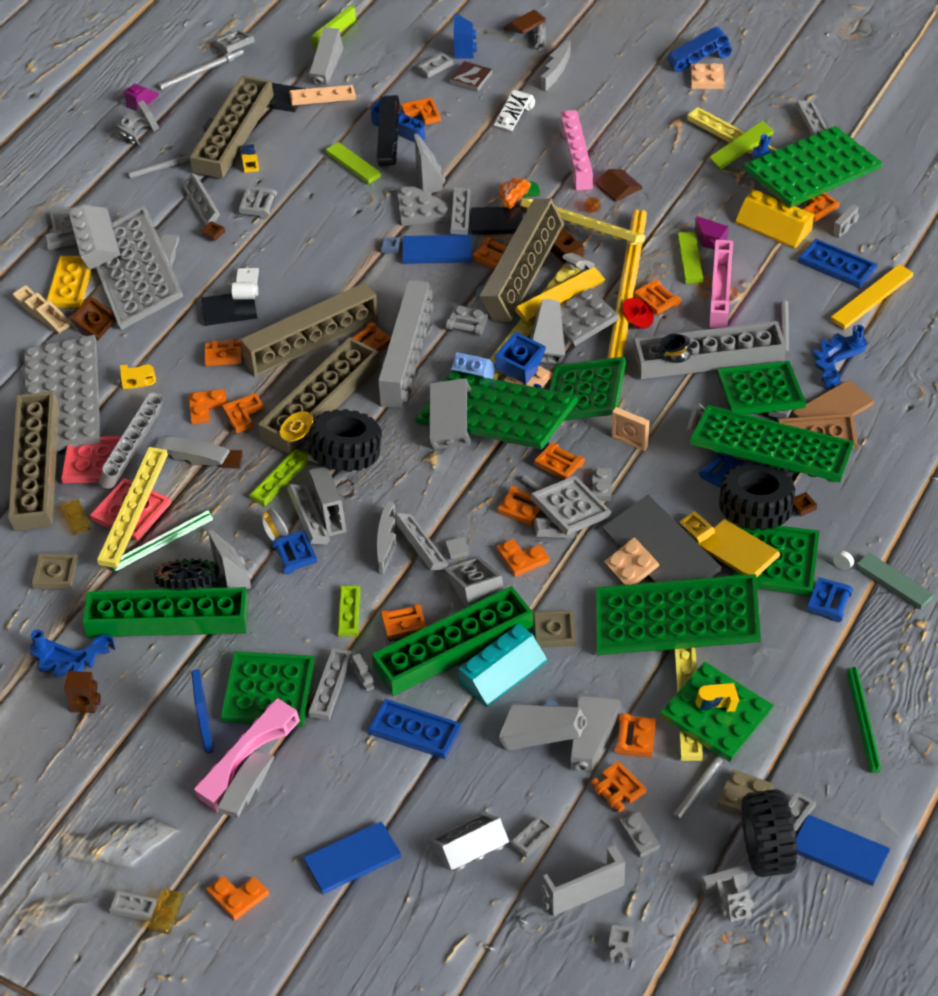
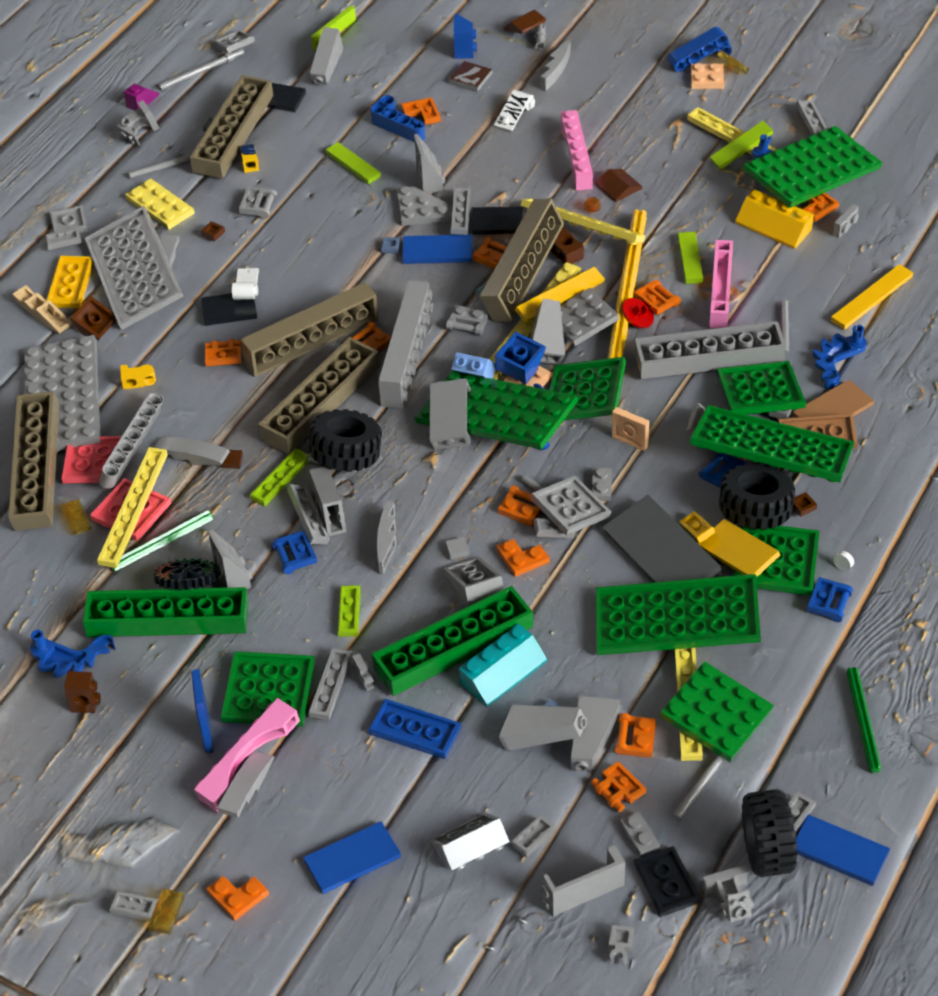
dark tan plate [32,554,79,590] -> none
light grey slope [69,205,121,270] -> none
light grey plate [182,173,220,225] -> none
orange plate [189,389,227,424] -> none
orange plate [222,393,264,434] -> none
light grey piece [262,507,288,541] -> none
yellow dish [280,411,313,442] -> none
light nougat tile [290,85,356,105] -> none
black beam [377,95,400,167] -> none
orange plate [381,603,426,641] -> none
light grey plate [394,513,448,570] -> none
light grey plate [418,53,453,78] -> none
orange rock [498,178,531,209] -> none
green tile [523,181,540,197] -> none
dark tan tile [533,610,576,648] -> none
orange plate [534,442,585,480] -> none
light grey slope [562,253,595,270] -> none
light nougat plate [604,537,660,585] -> none
black piece [659,333,692,363] -> none
magenta slope [695,216,728,250] -> none
yellow leg [695,683,739,712] -> none
dark tan plate [717,769,773,815] -> none
blue tile [798,238,877,289] -> none
sand green tile [857,553,934,610] -> none
none -> light yellow plate [125,179,194,230]
none -> black tile [633,846,701,917]
none -> clear yellow plate [717,50,749,74]

